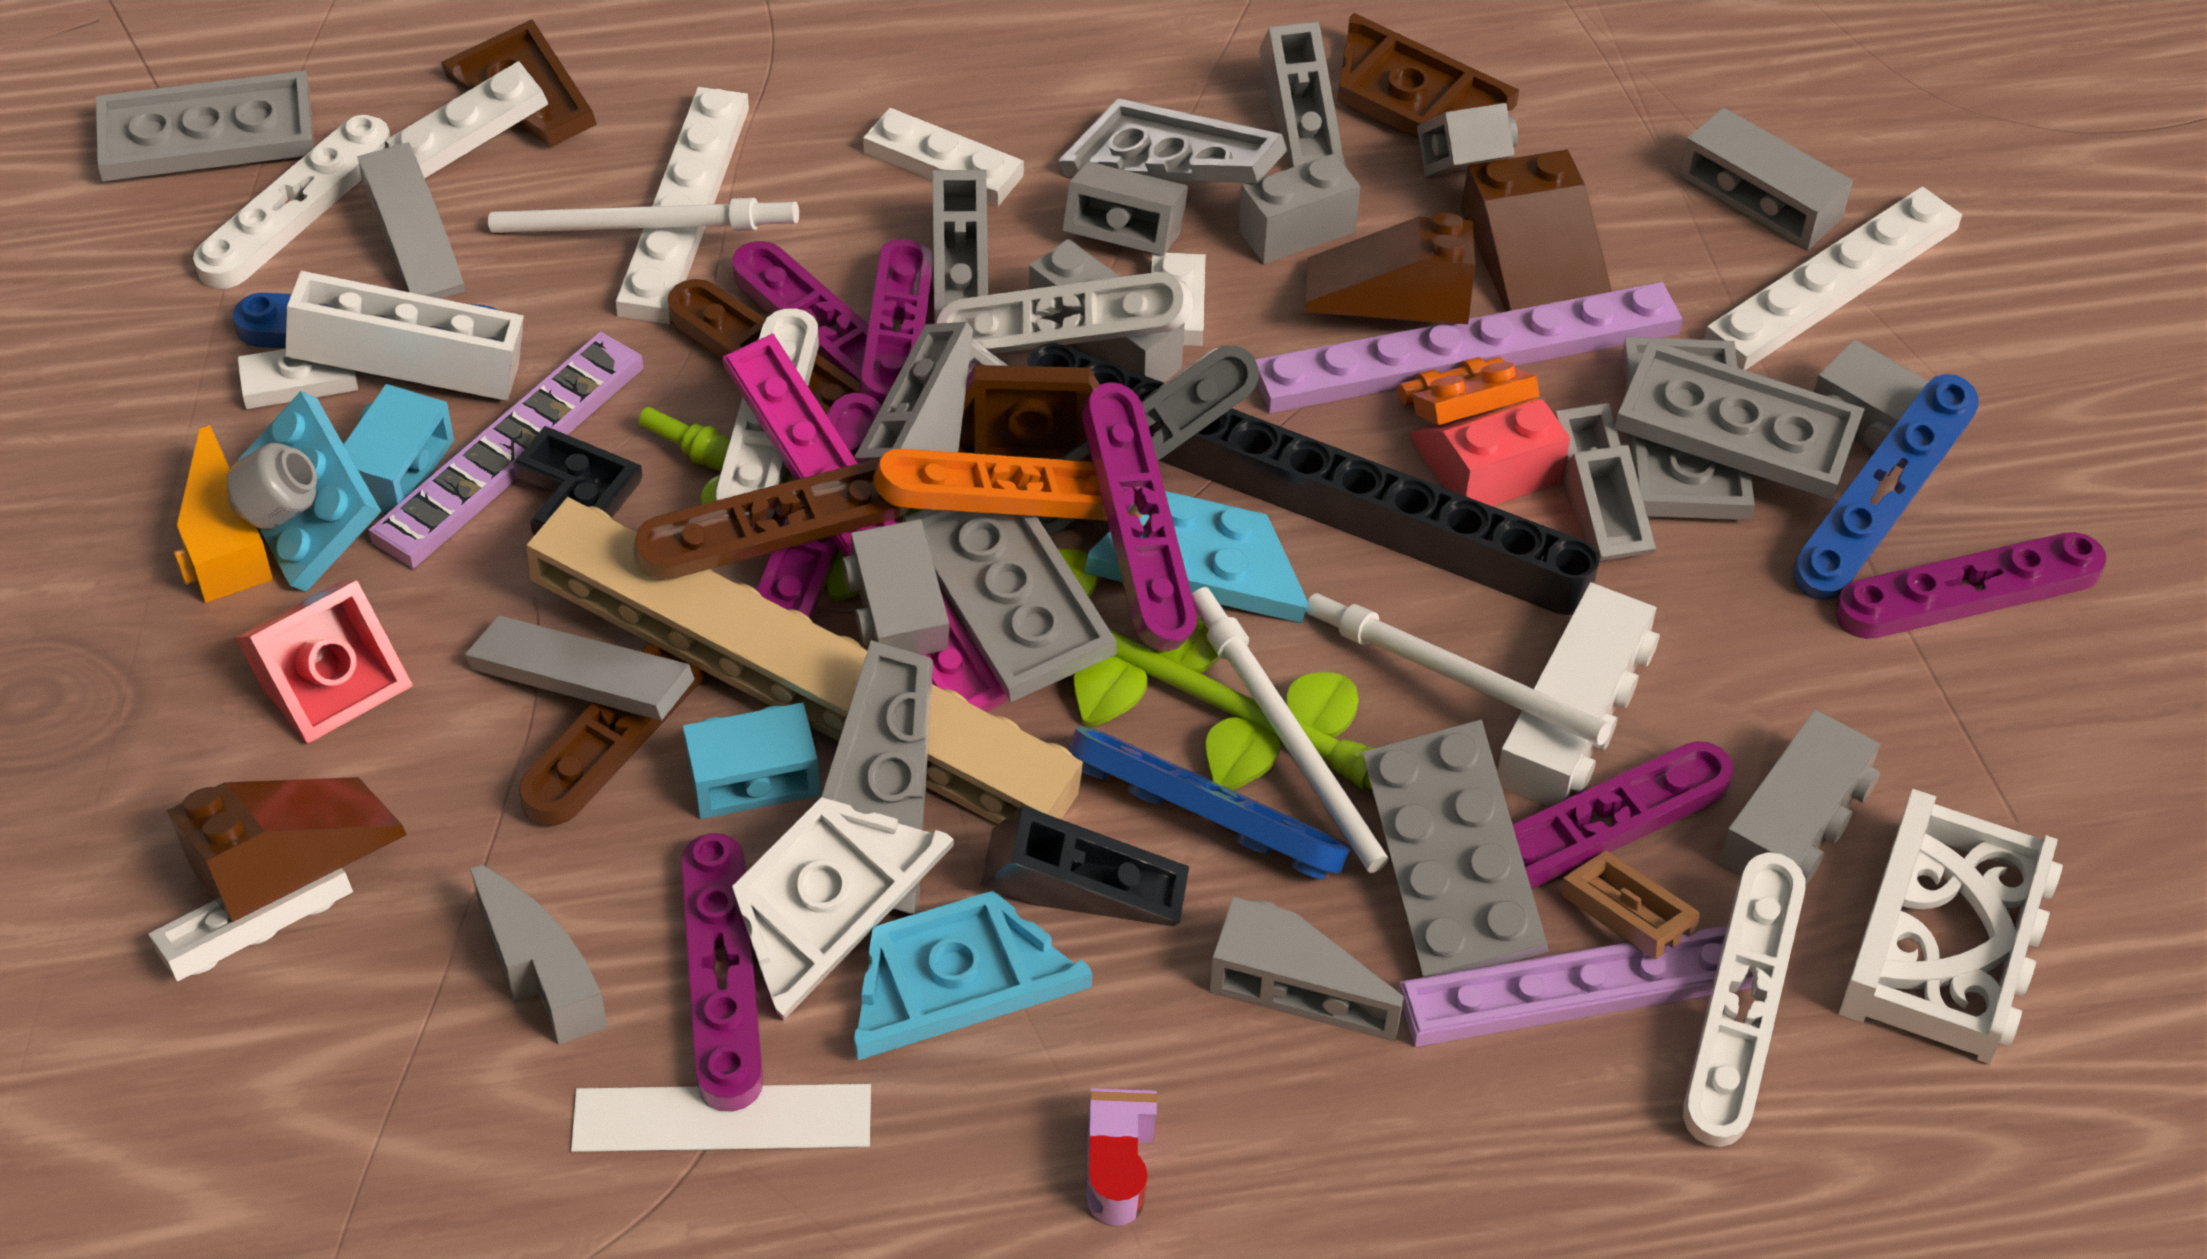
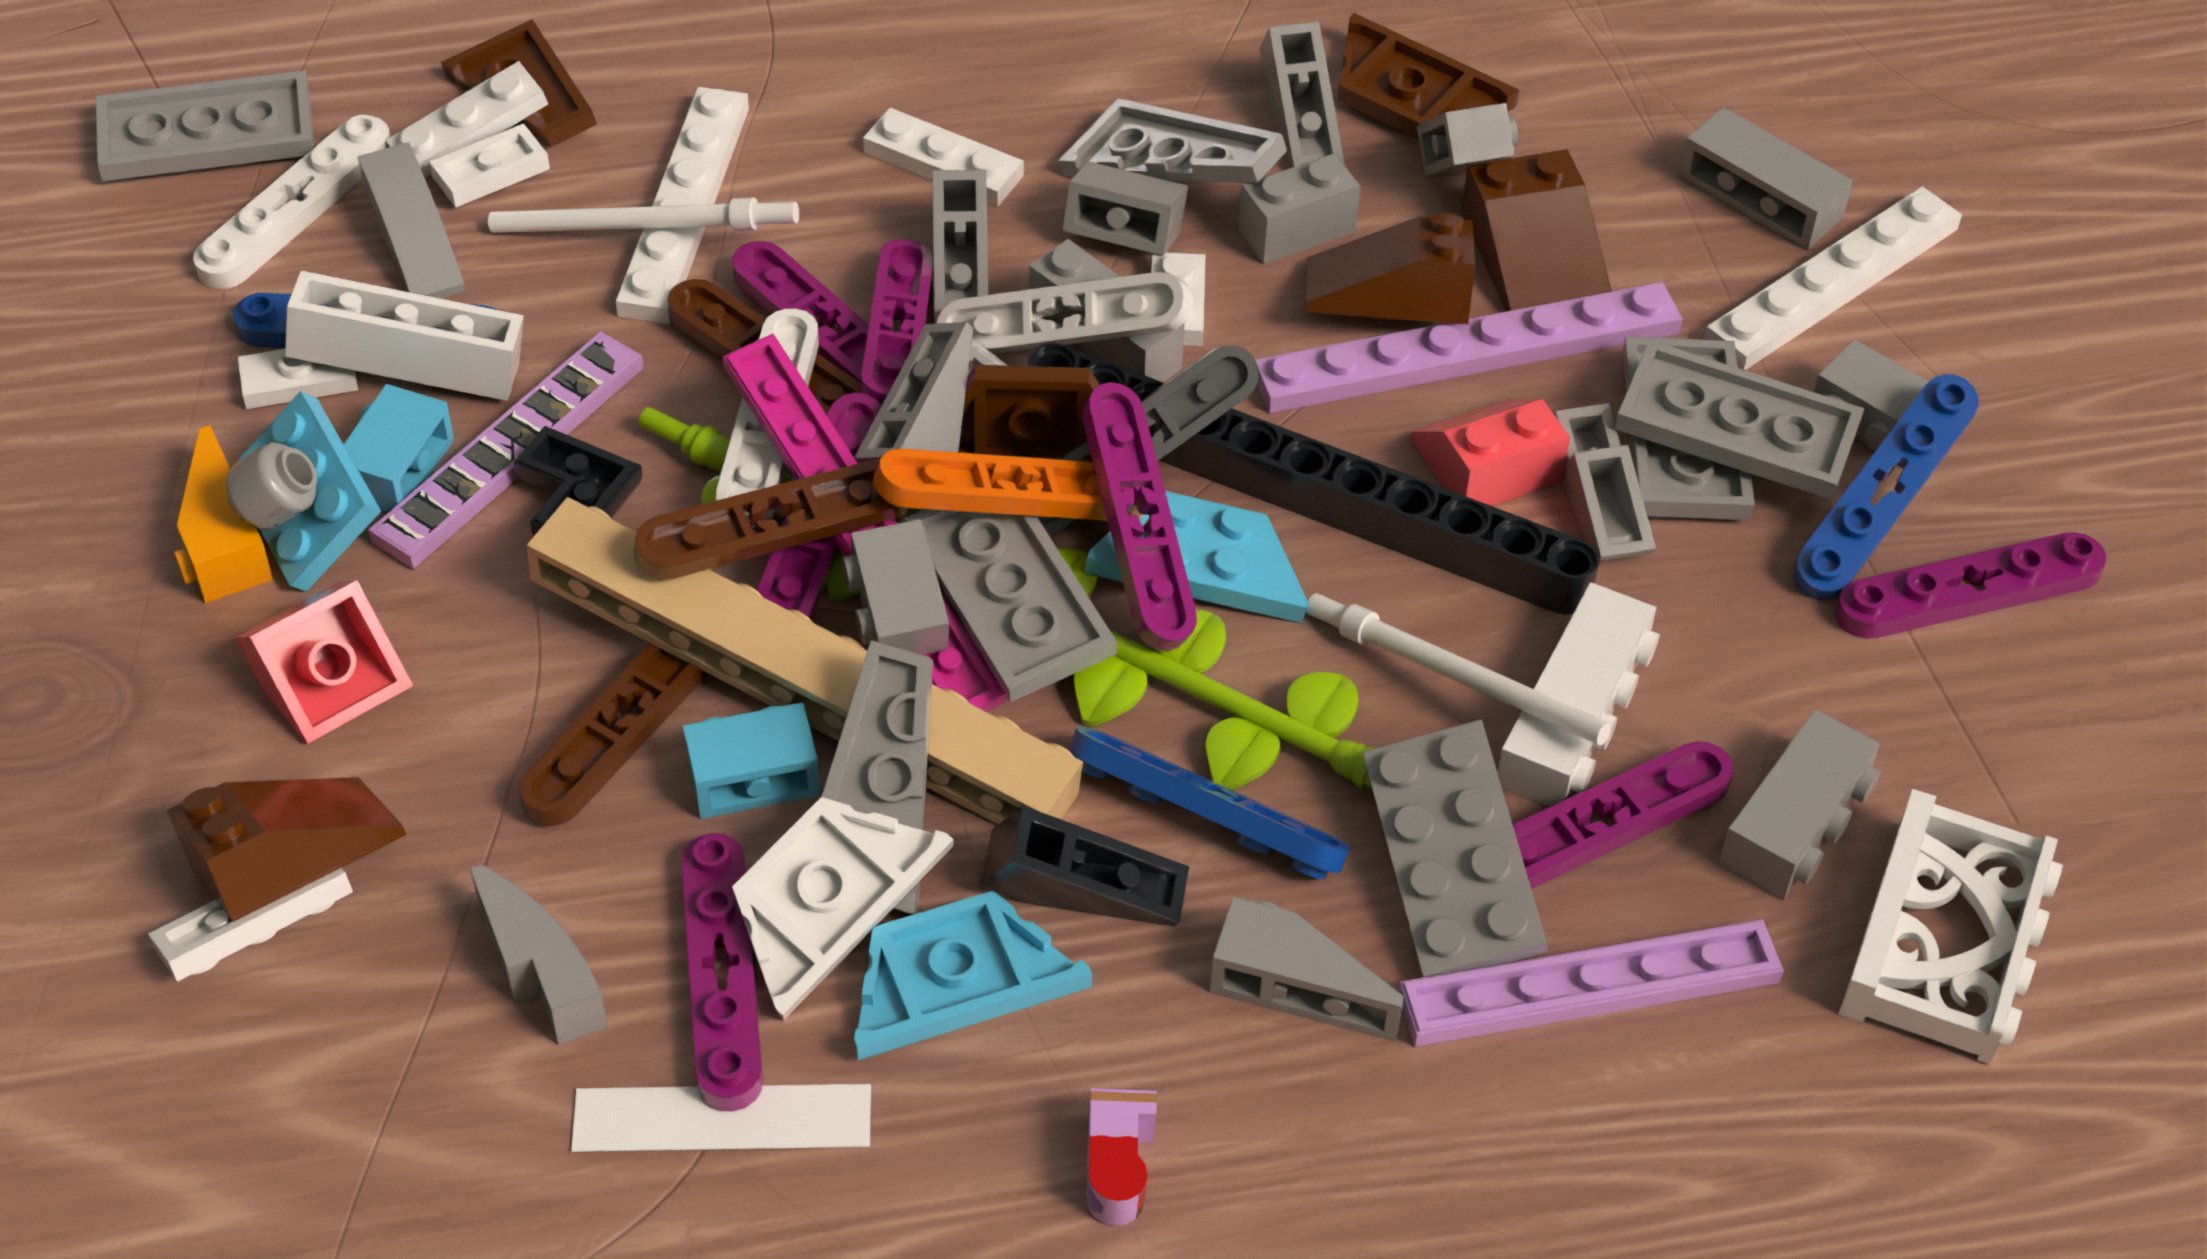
light grey tile [465,615,695,721] -> none
white bar [1192,587,1389,873] -> none
orange plate [1398,357,1540,425] -> none
medium nougat tile [1562,850,1700,960] -> none
white piece [1683,852,1805,1147] -> none
none -> white plate [429,124,550,208]

